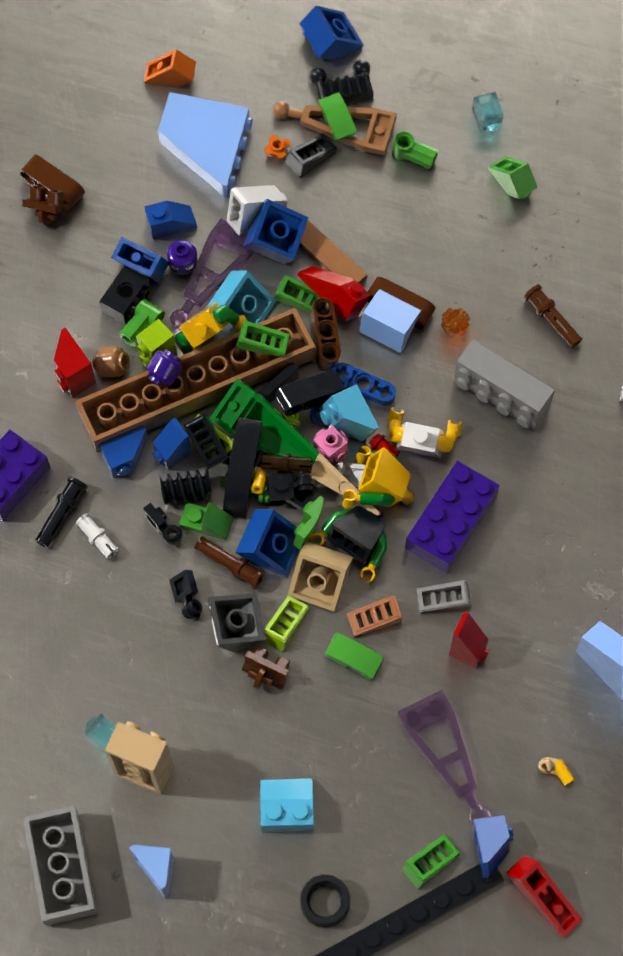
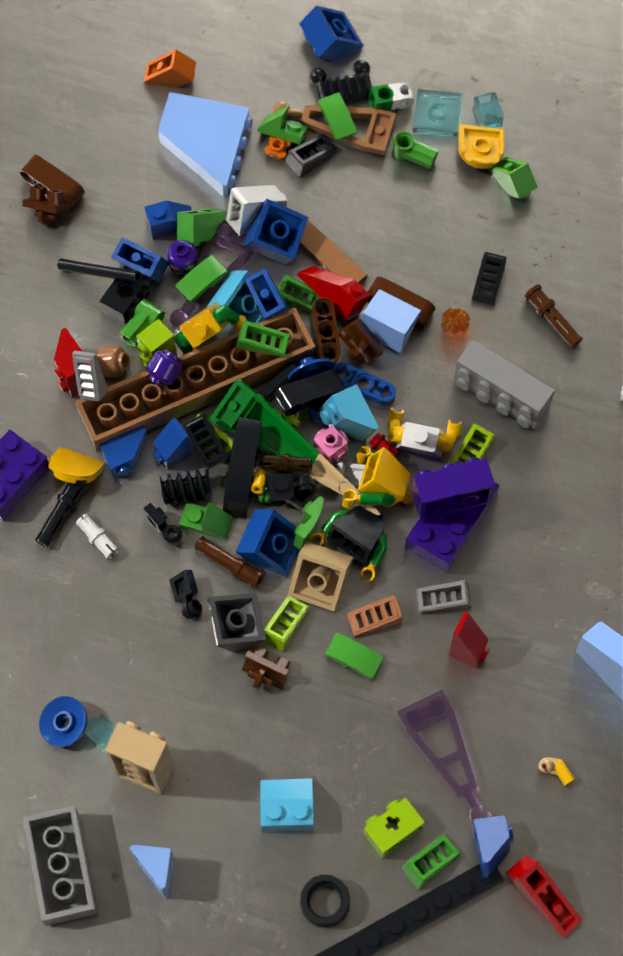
none -> blue dish [39,696,87,747]
none -> yellow tile [48,447,105,484]
none -> black piece [57,258,141,283]
none -> light grey slope [72,351,108,401]
none -> bright green slope [175,255,229,303]
none -> bright green slope [177,208,227,246]
none -> blue slope [245,268,290,320]
none -> bright green slope [257,105,308,145]
none -> blue dish [288,357,334,383]
none -> reddish brown hips [337,319,384,365]
none -> lime brick [363,797,425,858]
none -> leg [368,83,415,111]
none -> dark purple brick [412,458,495,521]
none -> clear light blue tile [413,89,463,137]
none -> lime slope [450,423,495,464]
none -> yellow tile [458,125,505,169]
none -> black slope [472,252,507,305]

